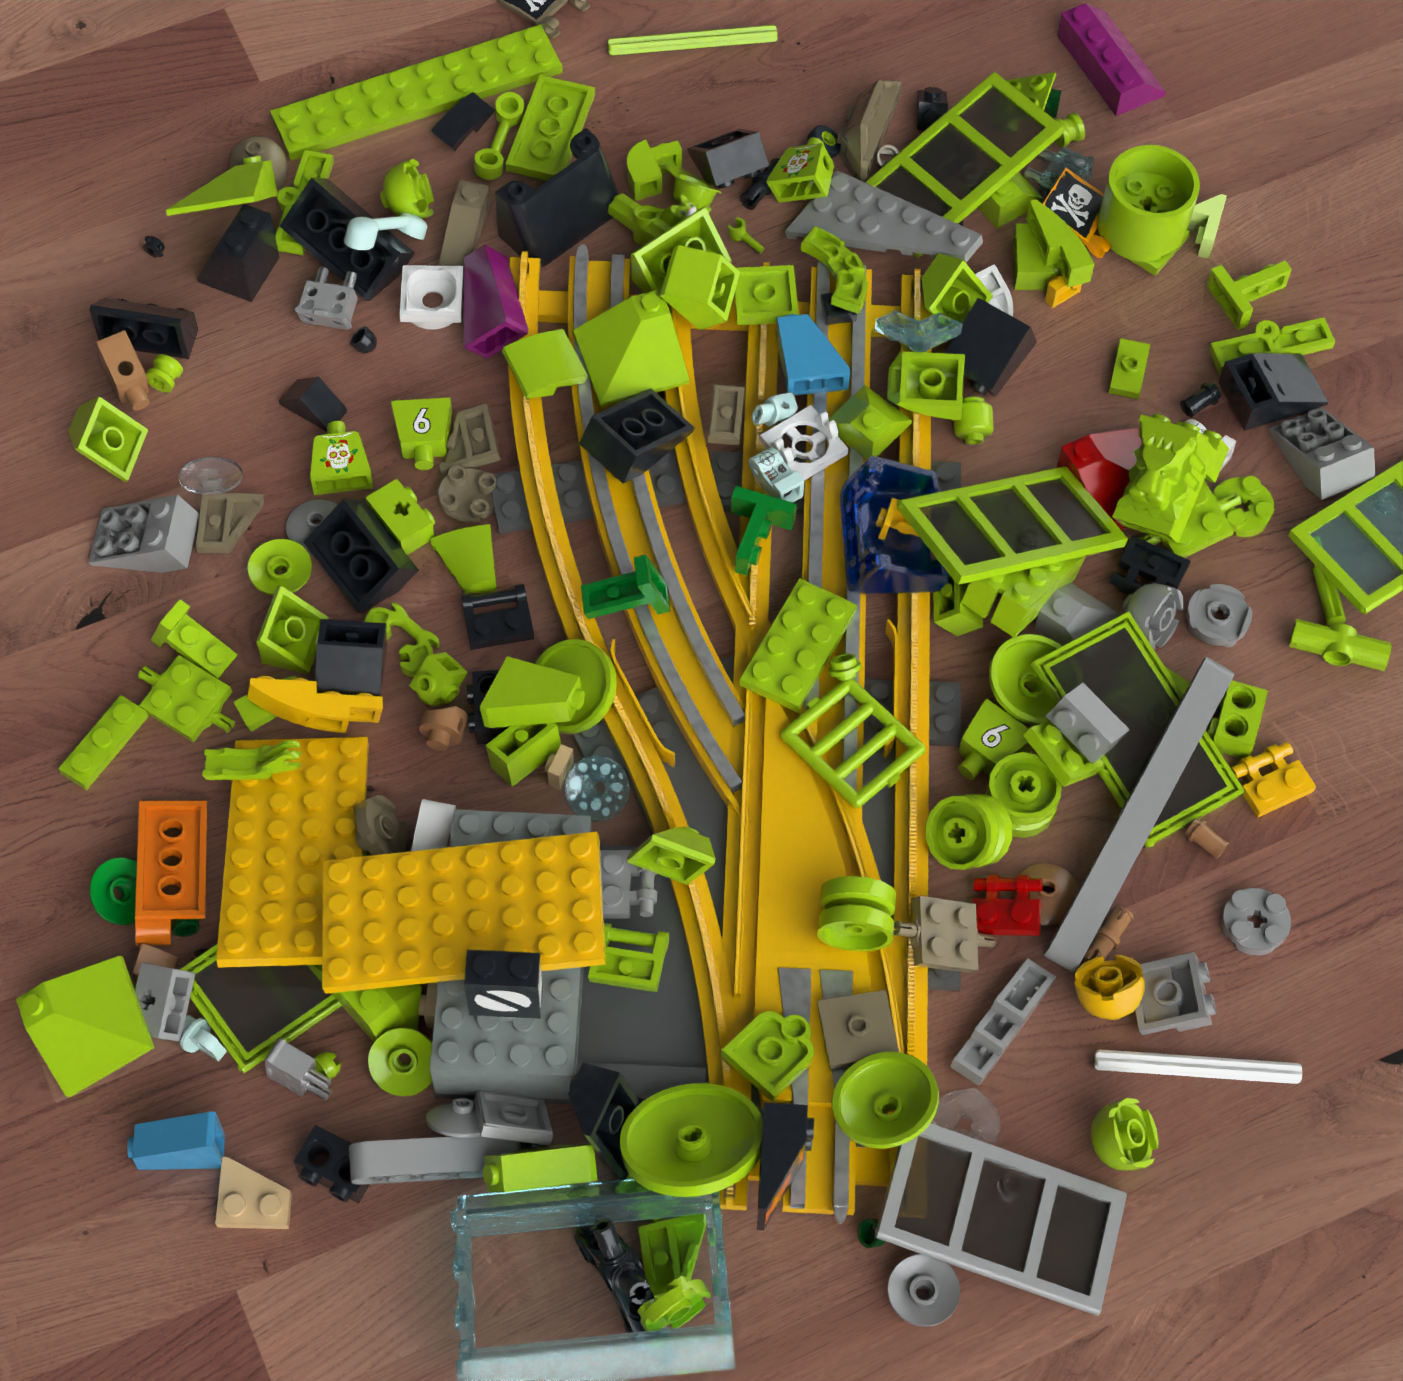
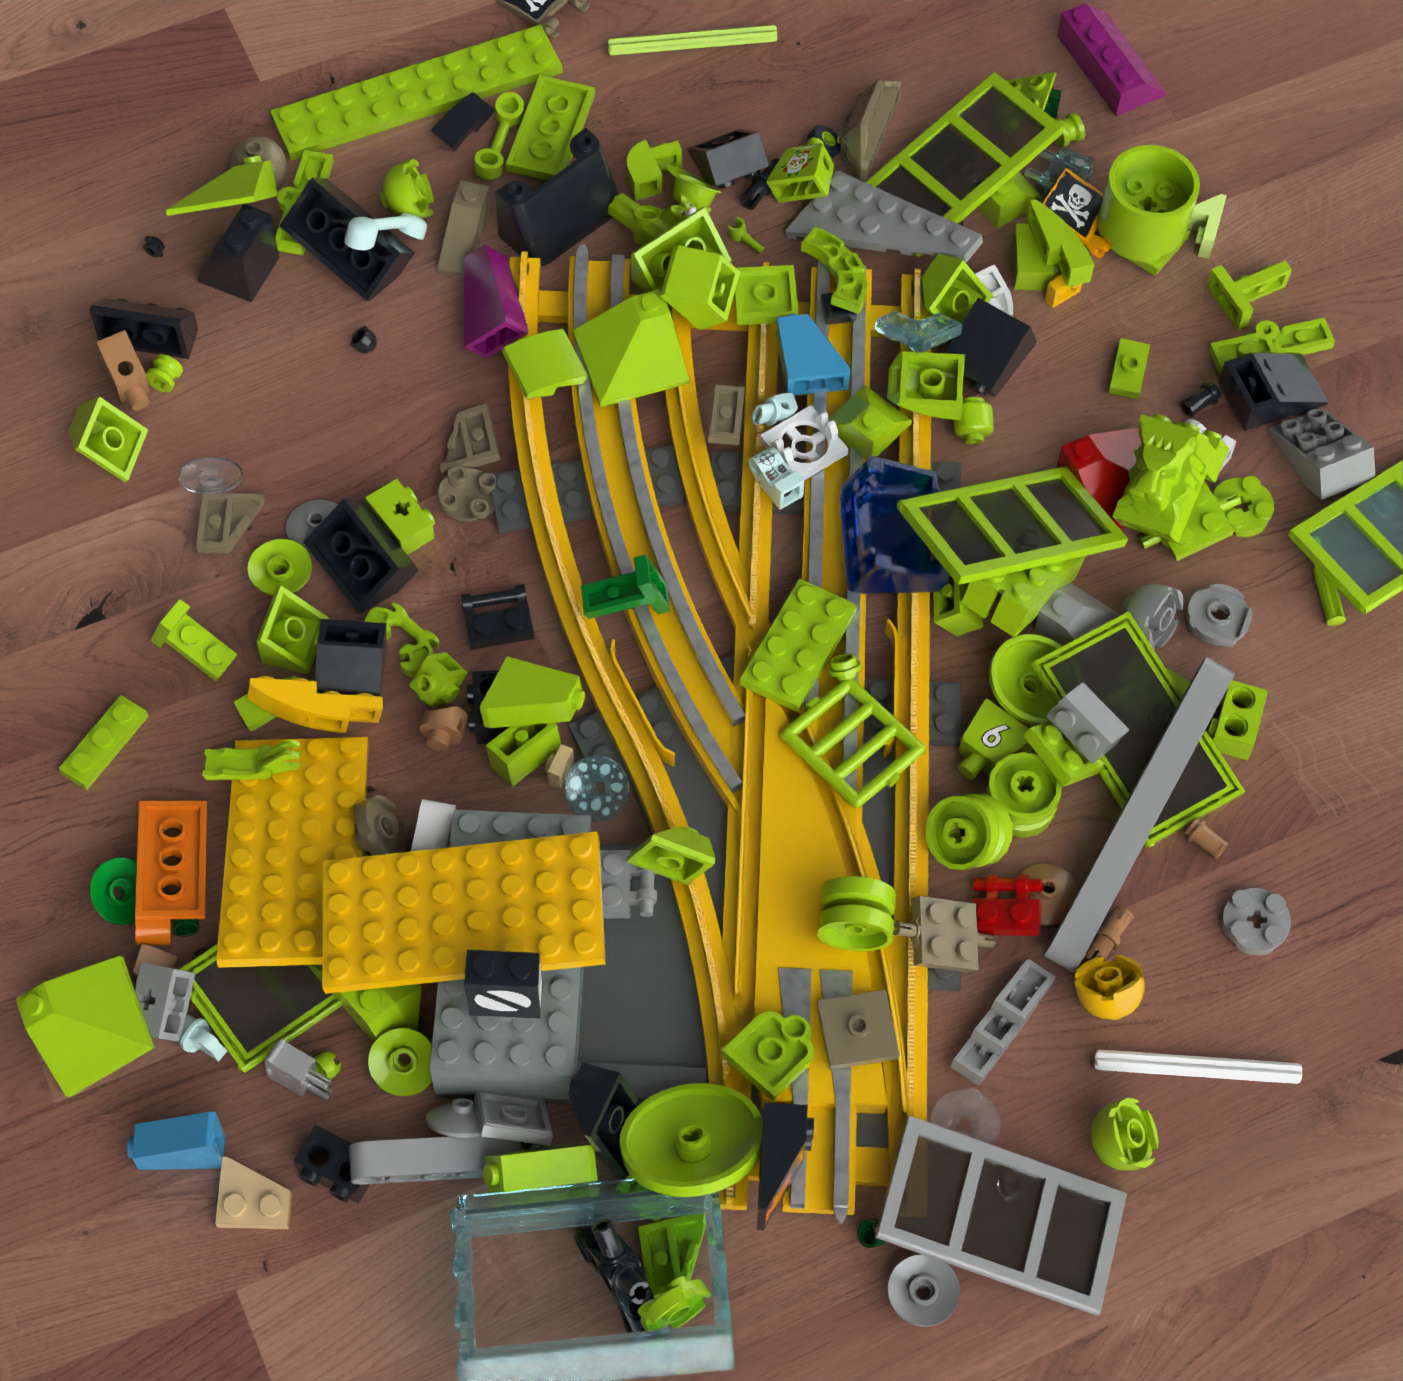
light grey slope [88,495,200,573] -> none
lime plate [138,655,235,743] -> none
black slope [279,377,347,432] -> none
light grey piece [295,267,358,330] -> none
lime torso [310,421,373,495] -> none
lime torso [391,397,453,470] -> none
white piece [400,265,464,329] -> none
tan plate [419,983,438,1028] -> none
lime slope [431,524,497,594] -> none
lime piece [535,639,617,734] -> none
black slope [579,389,695,484] -> none
lime plate [588,923,669,992] -> none
green bracket [731,486,797,576] -> none
lime dish [832,1052,939,1148] -> none
dark tan hinge [875,145,899,168] -> none
yellow bracket [876,498,929,540] -> none
black bracket [917,87,948,130] -> none
black plate [1109,535,1191,595] -> none
light grey plate [1135,952,1217,1035] -> none
yellow plate [1231,742,1316,818] -> none
lime piece [1289,619,1392,671] -> none

